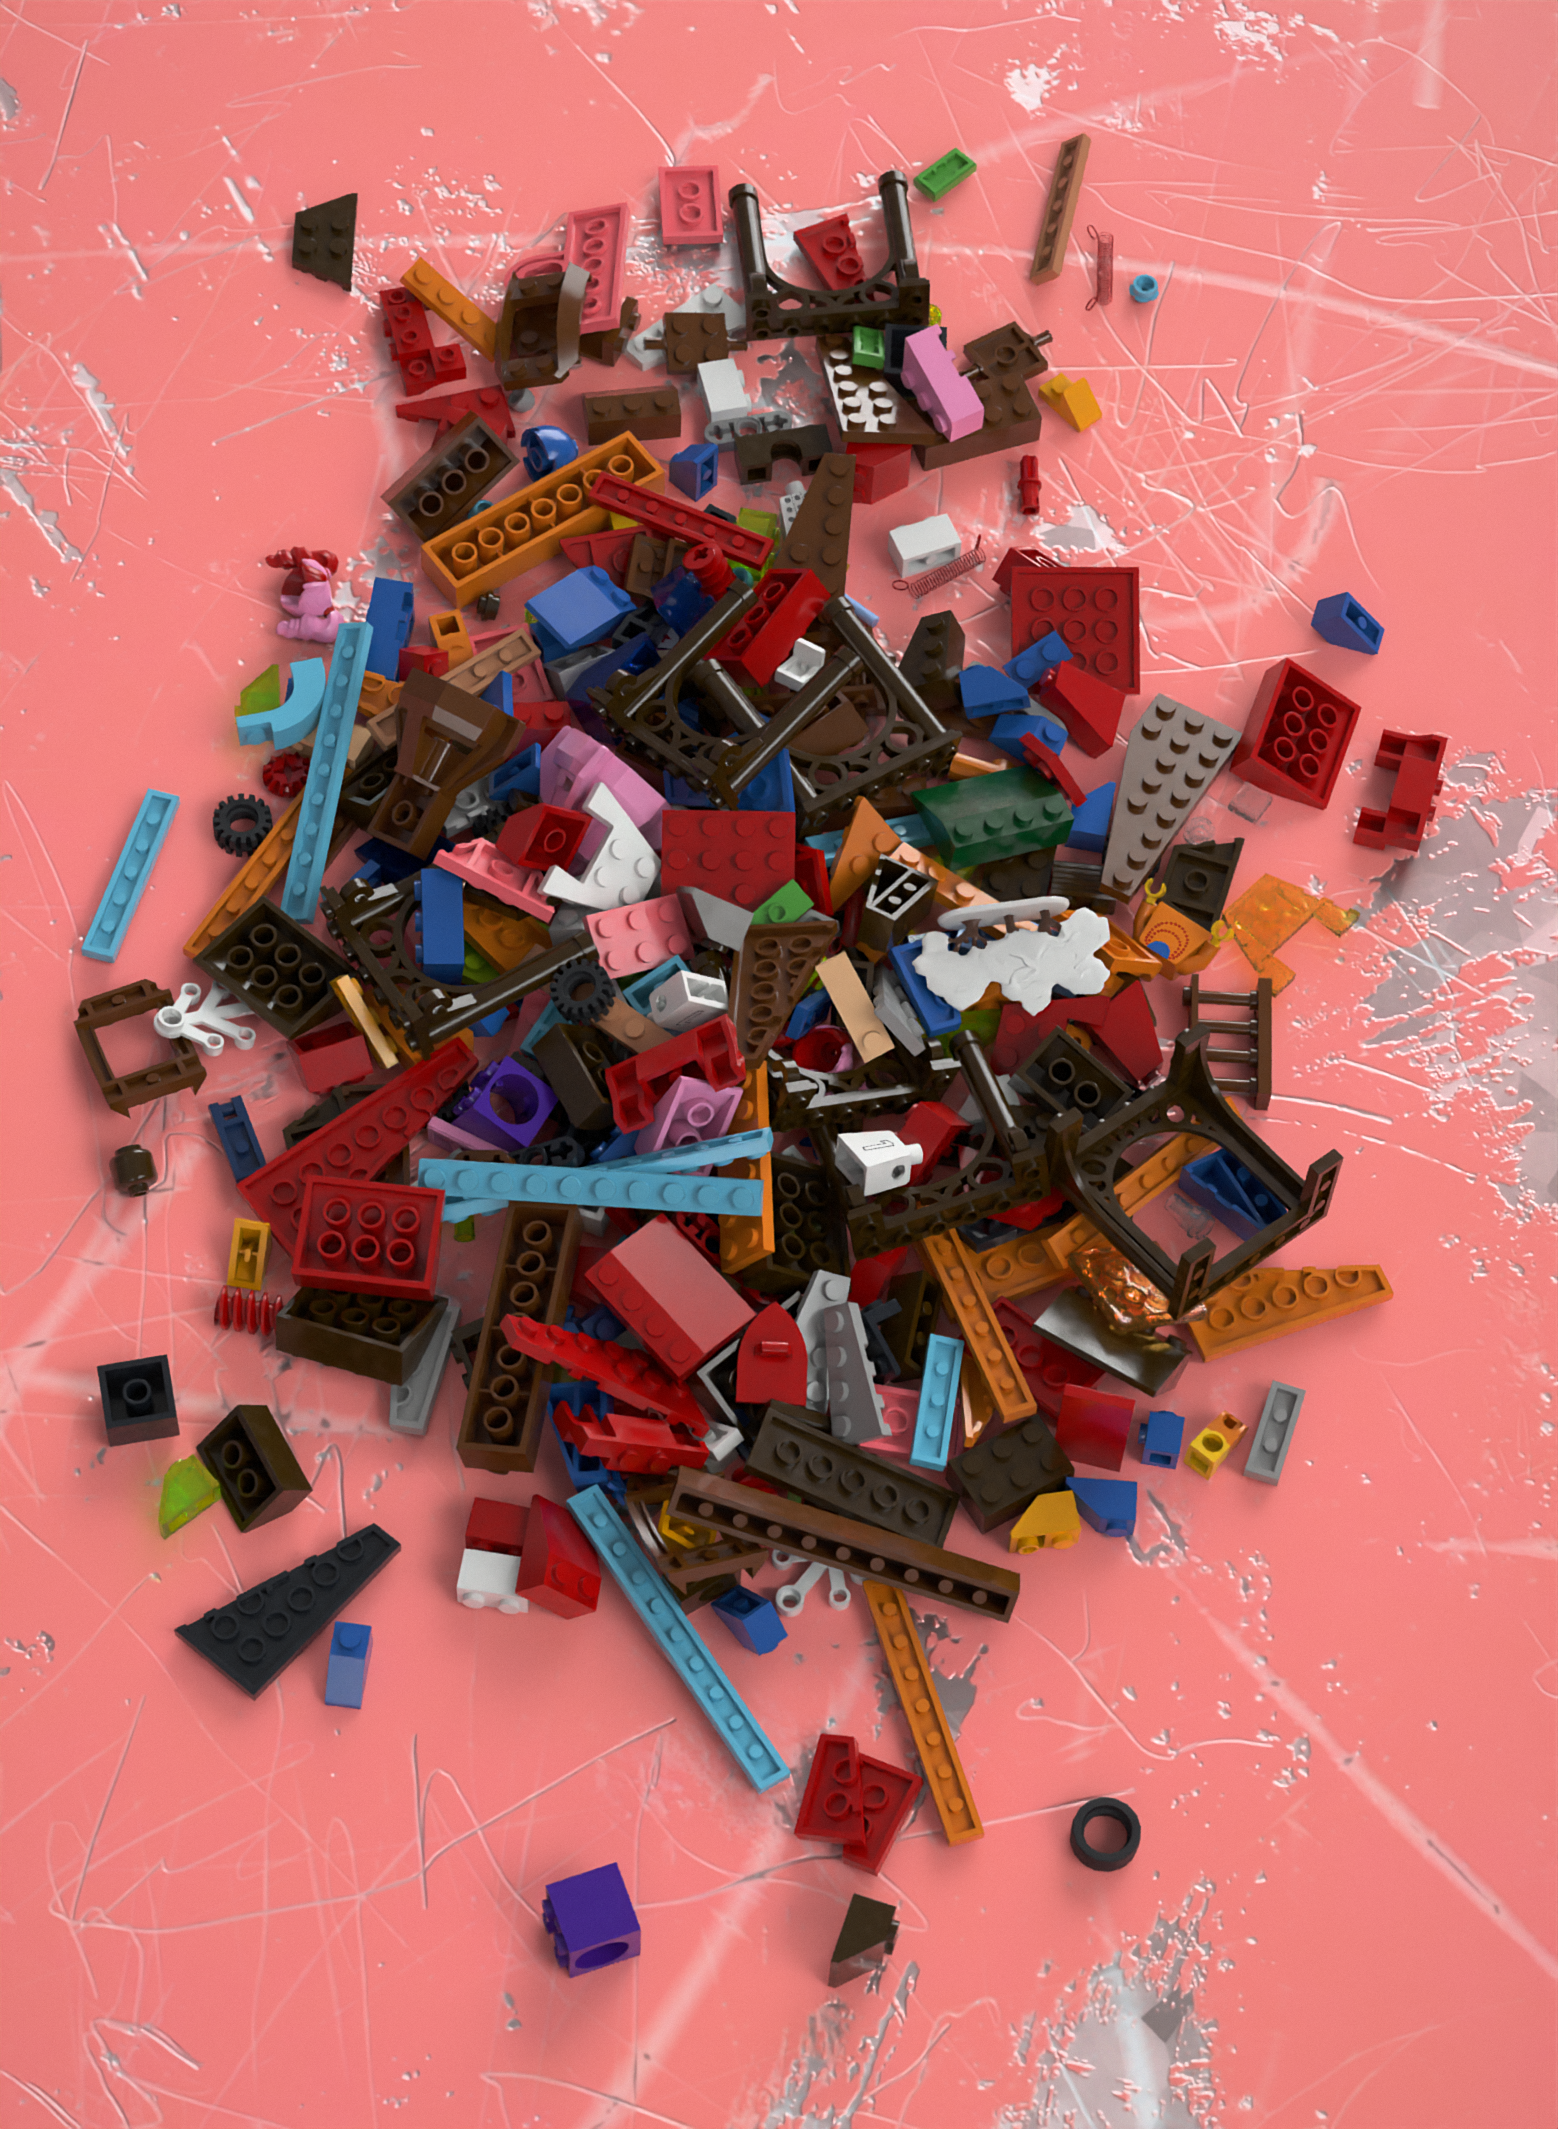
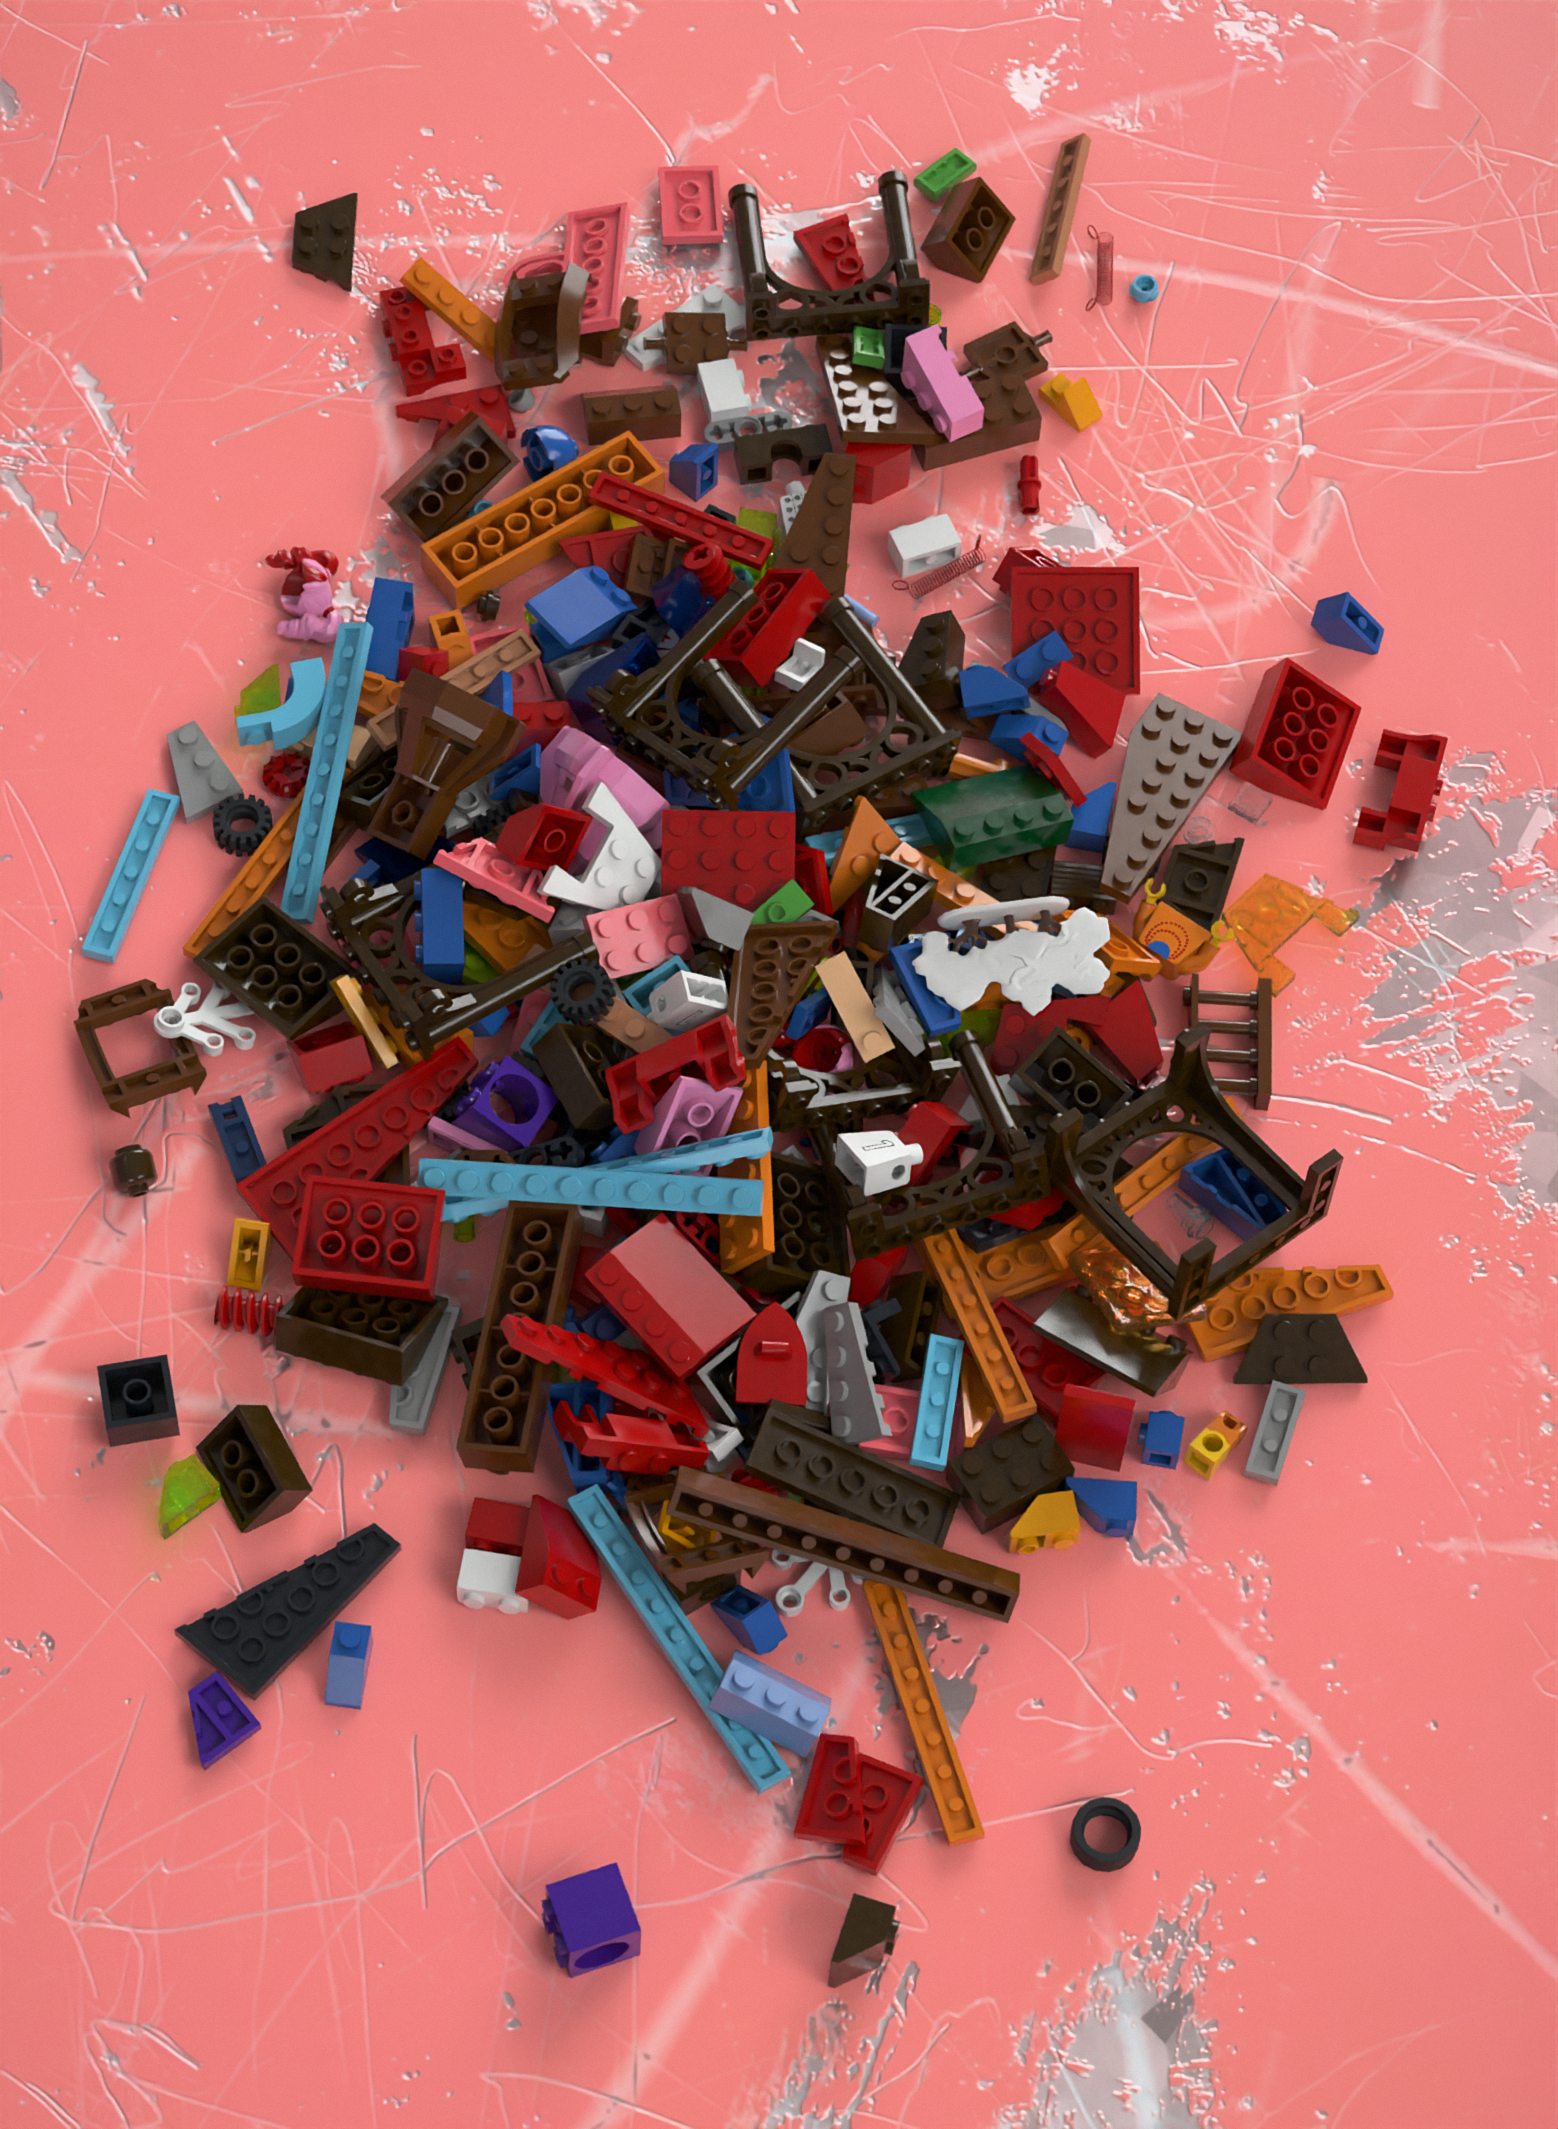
none -> light grey wing [166,720,243,825]
none -> dark purple wing [188,1671,261,1770]
none -> medium blue slope [707,1649,832,1758]
none -> reddish brown slope [920,176,1016,284]
none -> dark brown wing [1233,1313,1368,1384]

